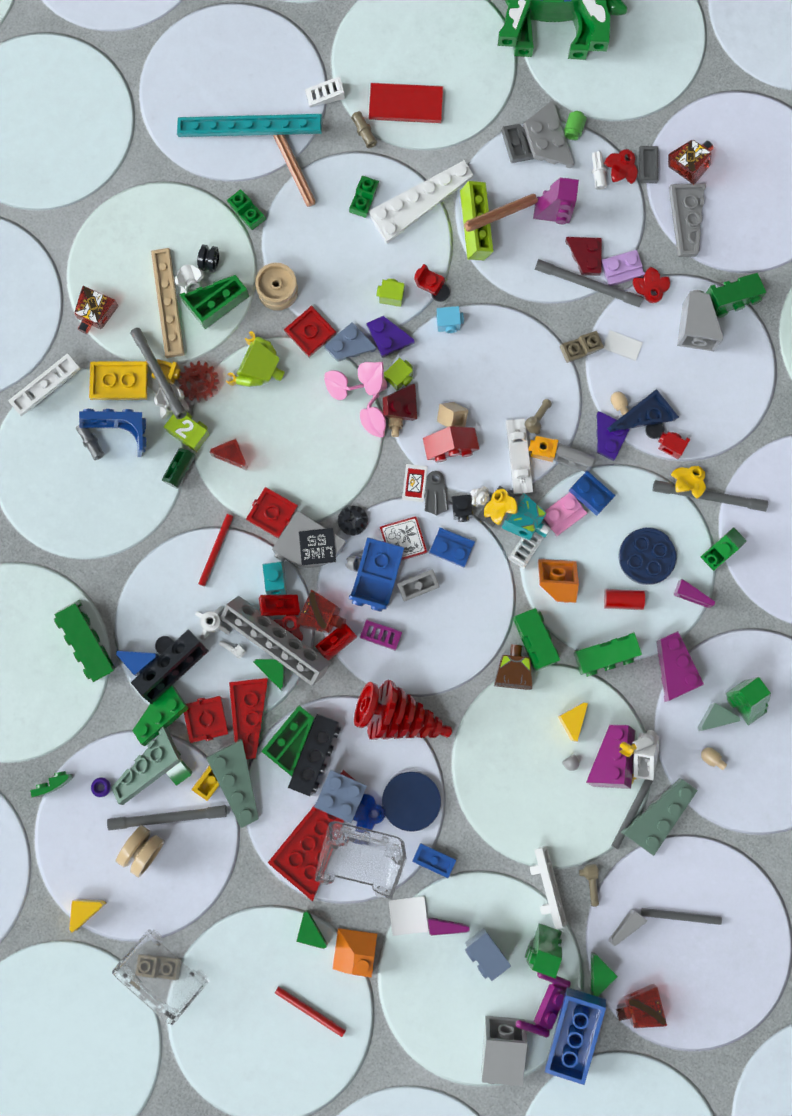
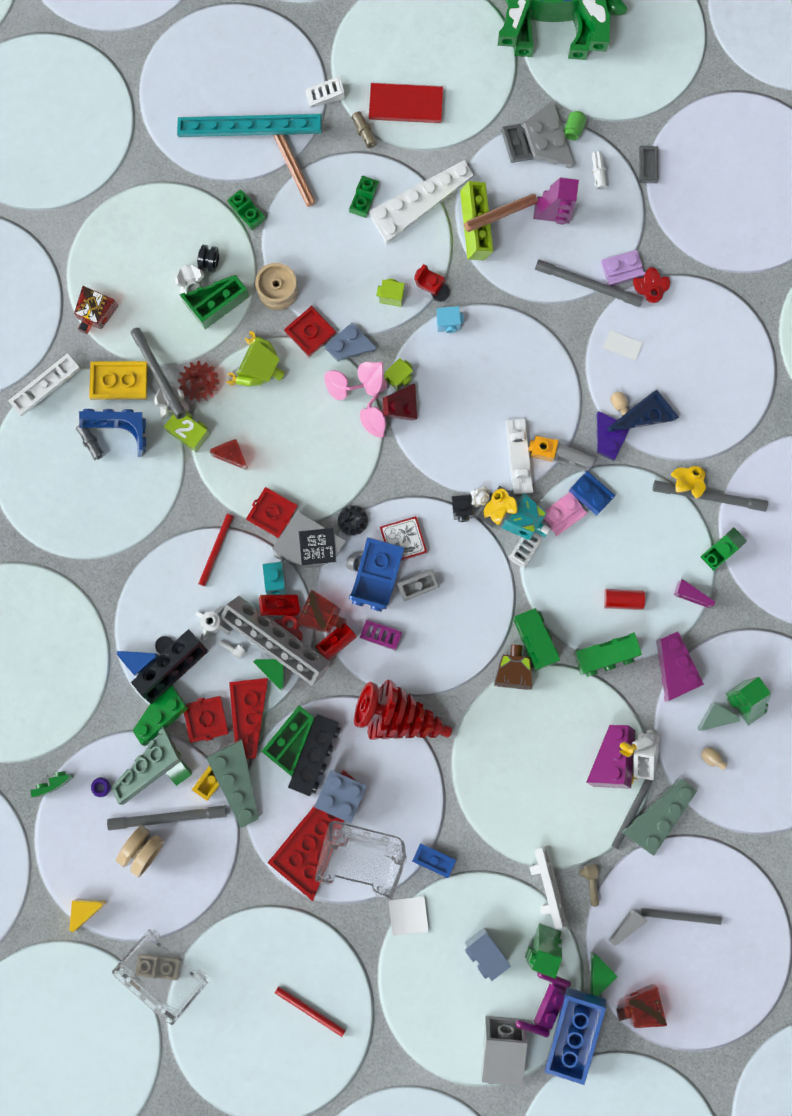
green wedge [54,599,116,682] -> none
tan tile [151,248,185,358] -> none
yellow bracket [151,359,181,384] -> none
dark green brick [161,448,196,489] -> none
green slope [296,910,328,949] -> none
orange slope [333,928,377,978] -> none
clear blue plate [353,794,385,833] -> none
dark purple wing [366,316,415,358] -> none
dark blue tile [382,772,441,832] -> none
tan cylinder [388,417,403,437] -> none
sticker [402,464,428,502] -> none
brick [423,426,480,463] -> none
dark grey piece [424,471,448,516] -> none
magenta slope [428,917,470,936] -> none
blue plate [429,528,475,568] -> none
tan panel [437,402,468,427] -> none
dark tan piece [524,399,552,435] -> none
orange slope [538,559,579,603] -> none
yellow slope [558,703,588,742] -> none
dark tan slope [560,331,604,363] -> none
light grey hinge [562,754,580,771] -> none
dark red wing [565,237,602,276] -> none
red plate [604,149,638,184] -> none
dark blue tile [618,528,677,585] -> none
black piece [645,423,665,439] -> none
red brick [658,432,690,459] -> none
torso [668,140,714,185] -> none
light grey wing [669,184,706,257] -> none
light grey slope [677,290,723,352] -> none
green wedge [706,273,767,318] -> none

